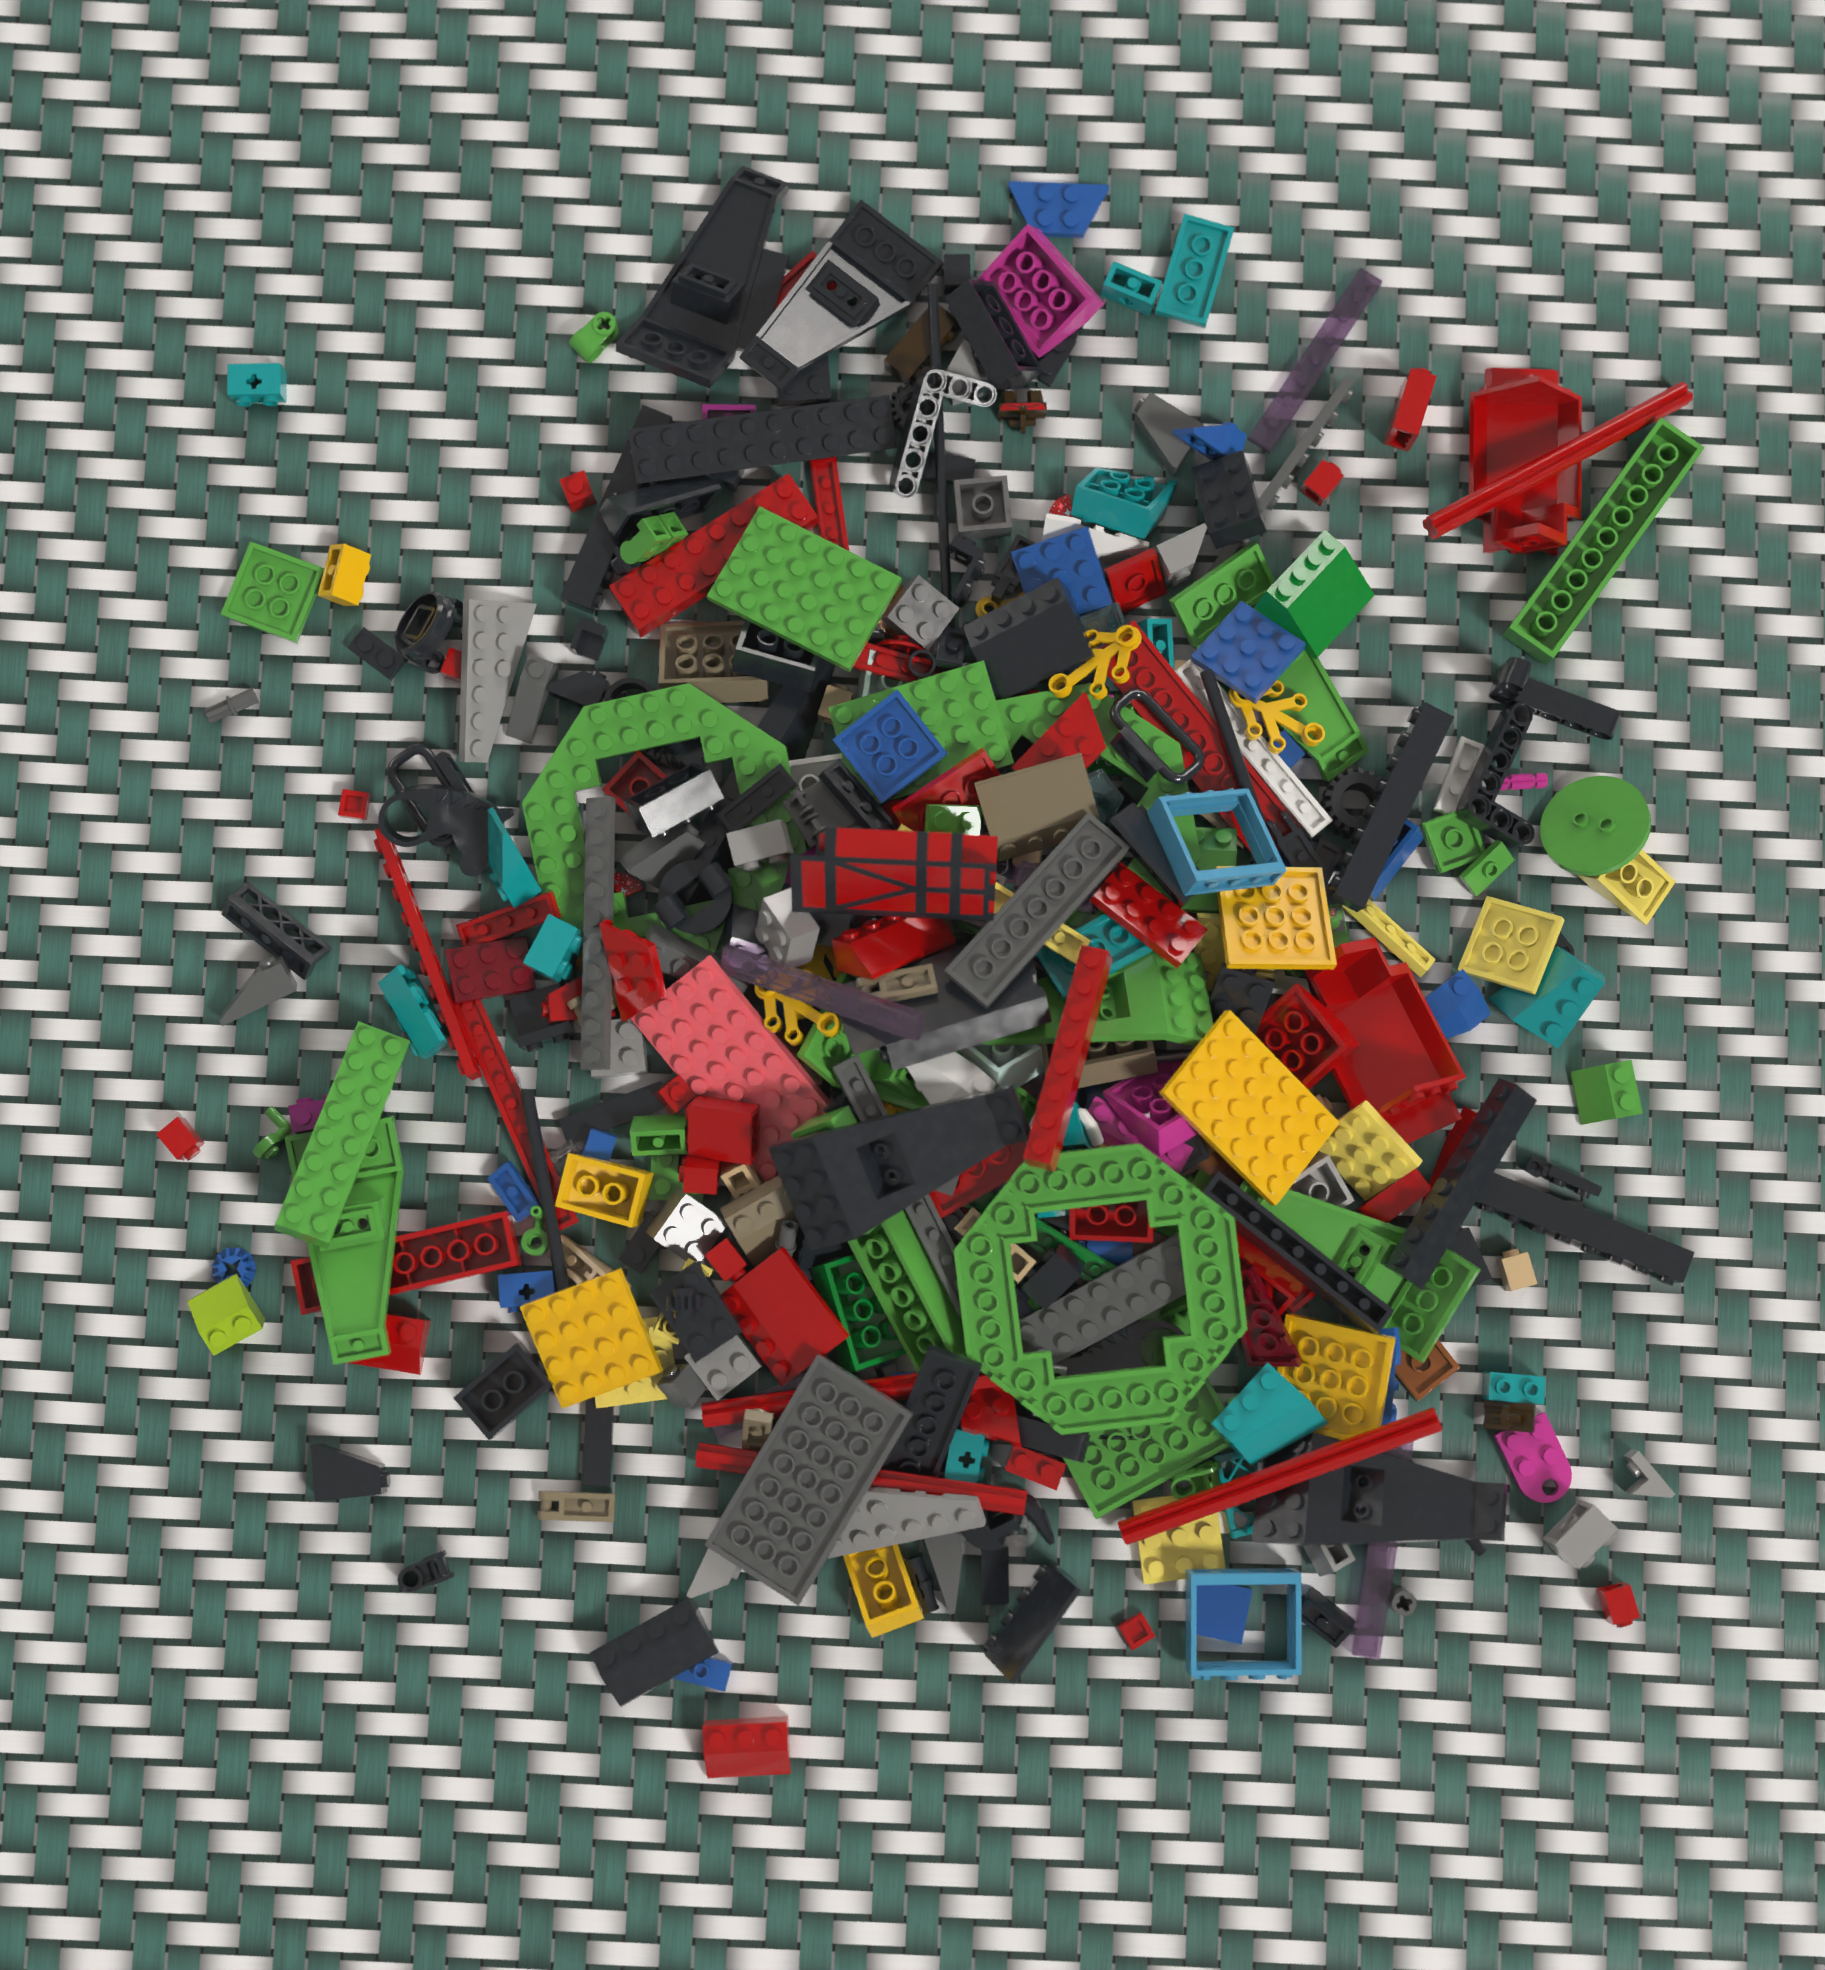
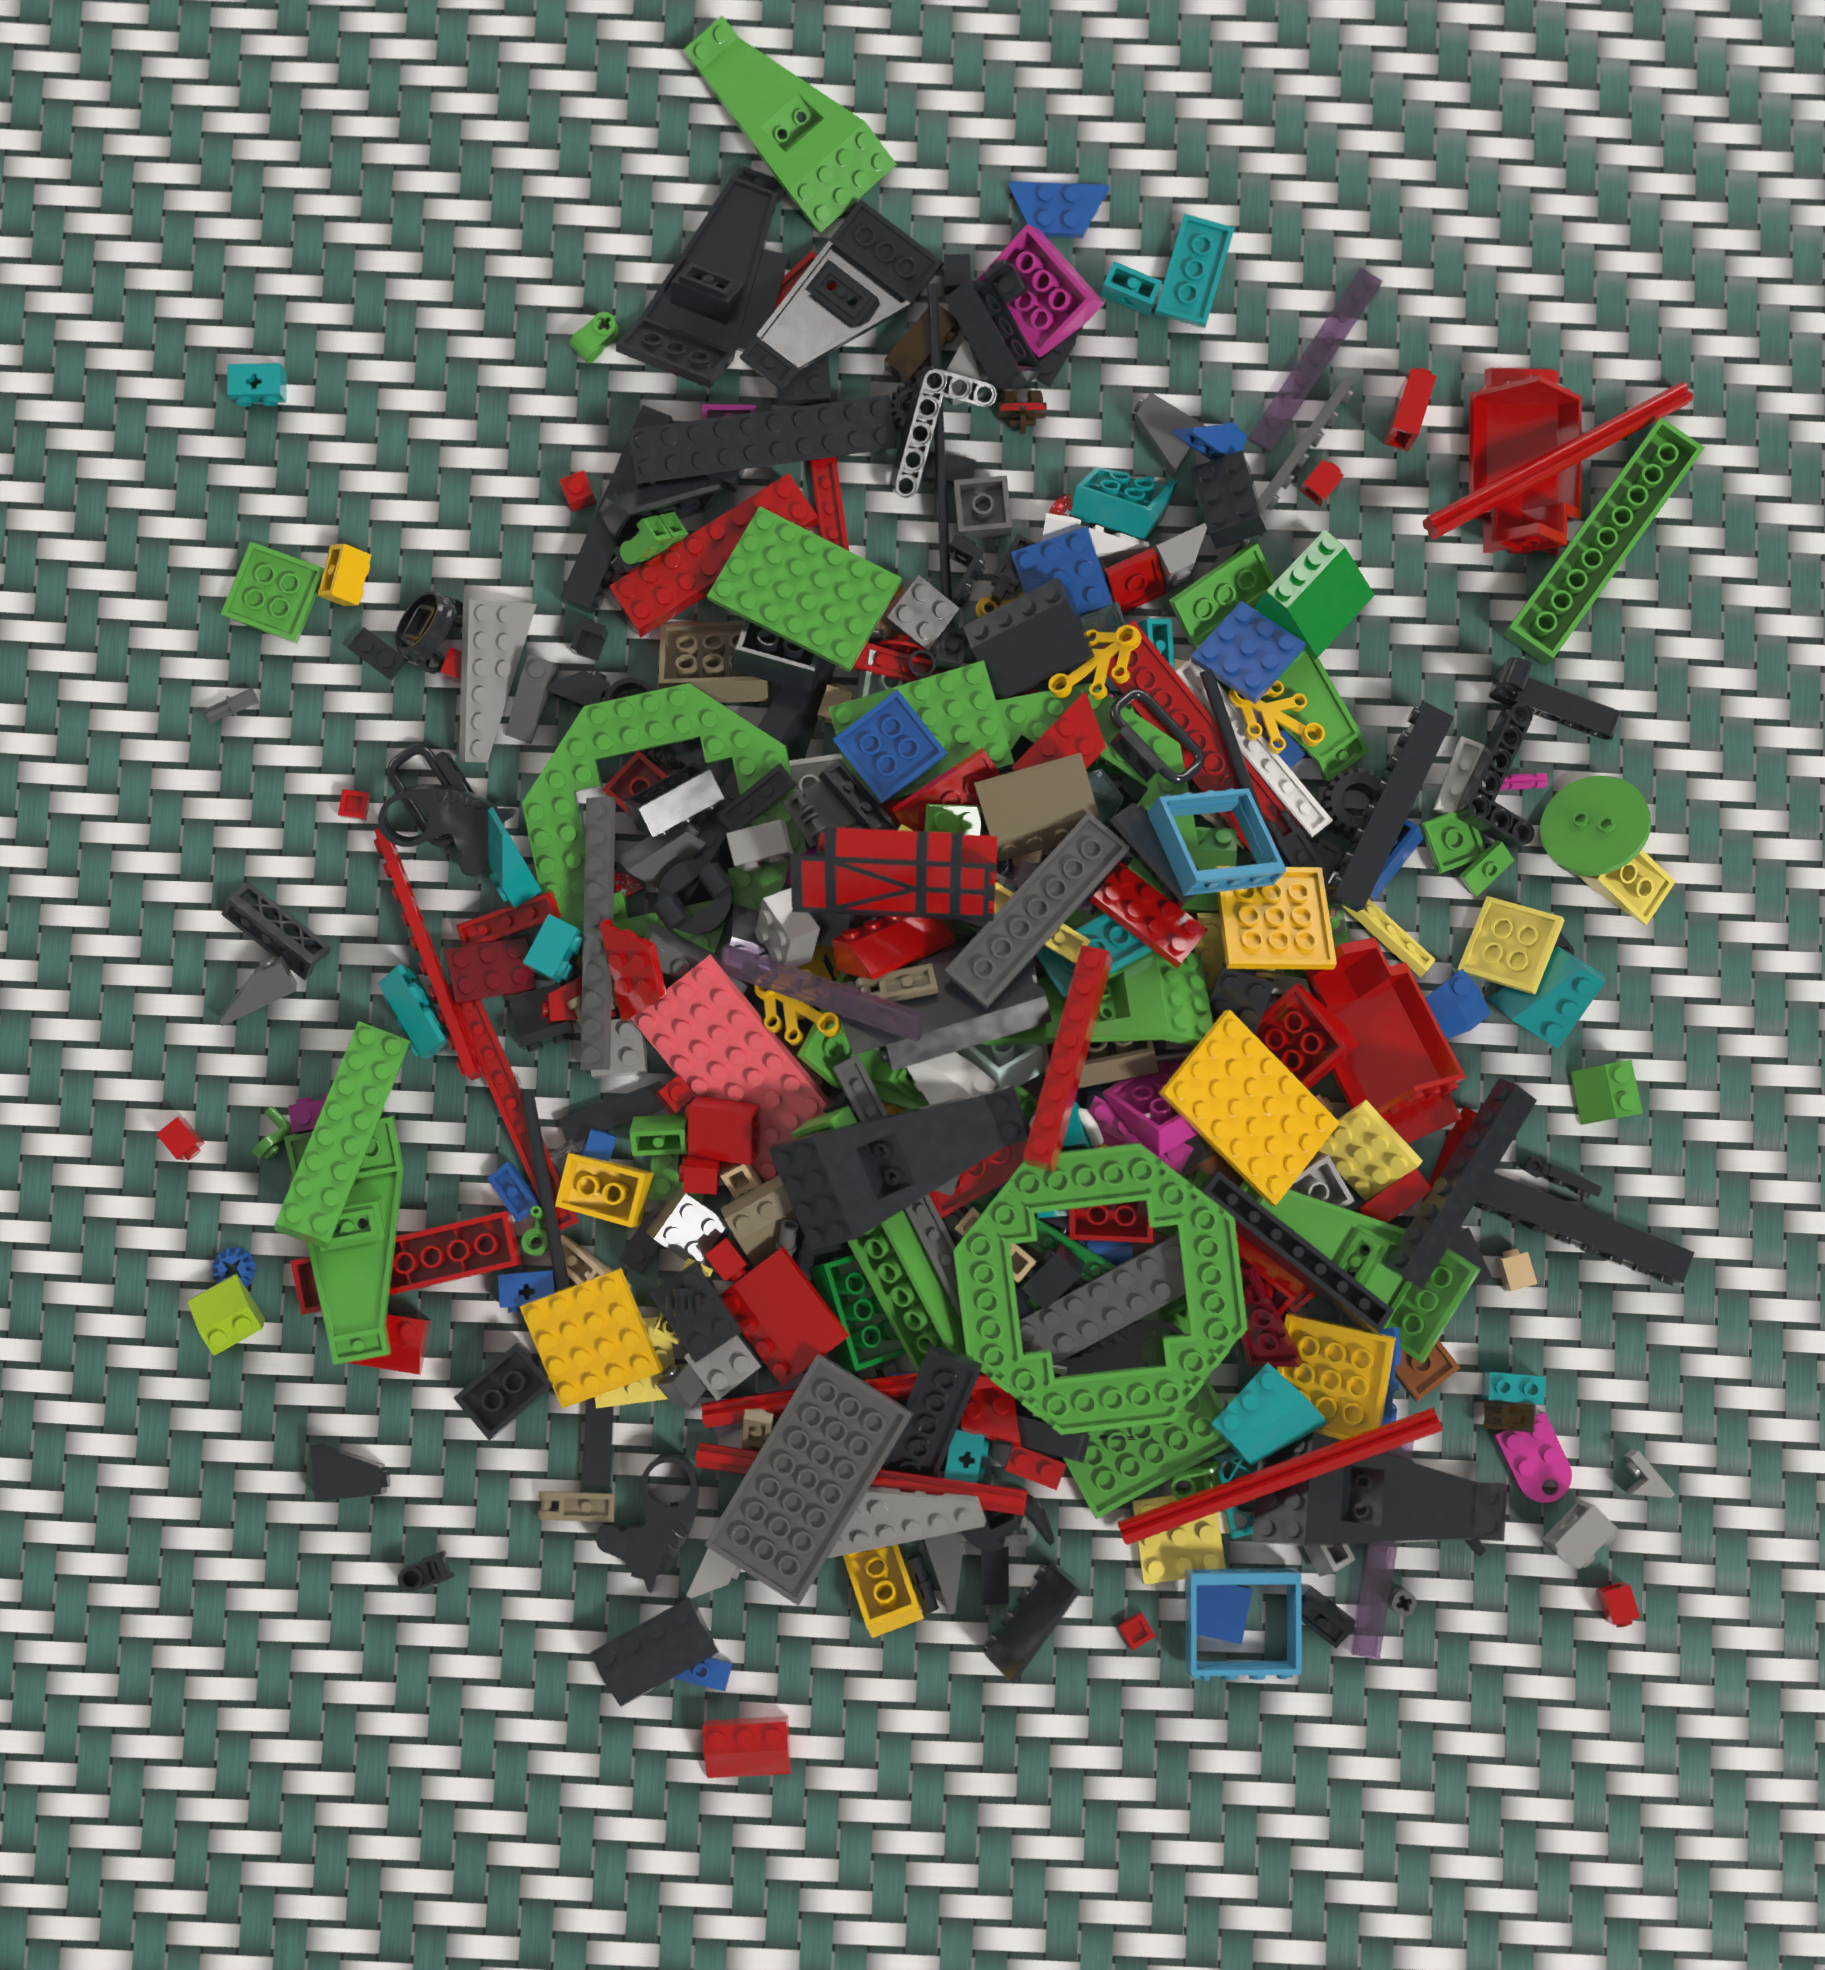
none -> black animal [596,1453,700,1593]
none -> bright green wing [682,16,897,233]
none -> black bracket [984,260,1029,305]

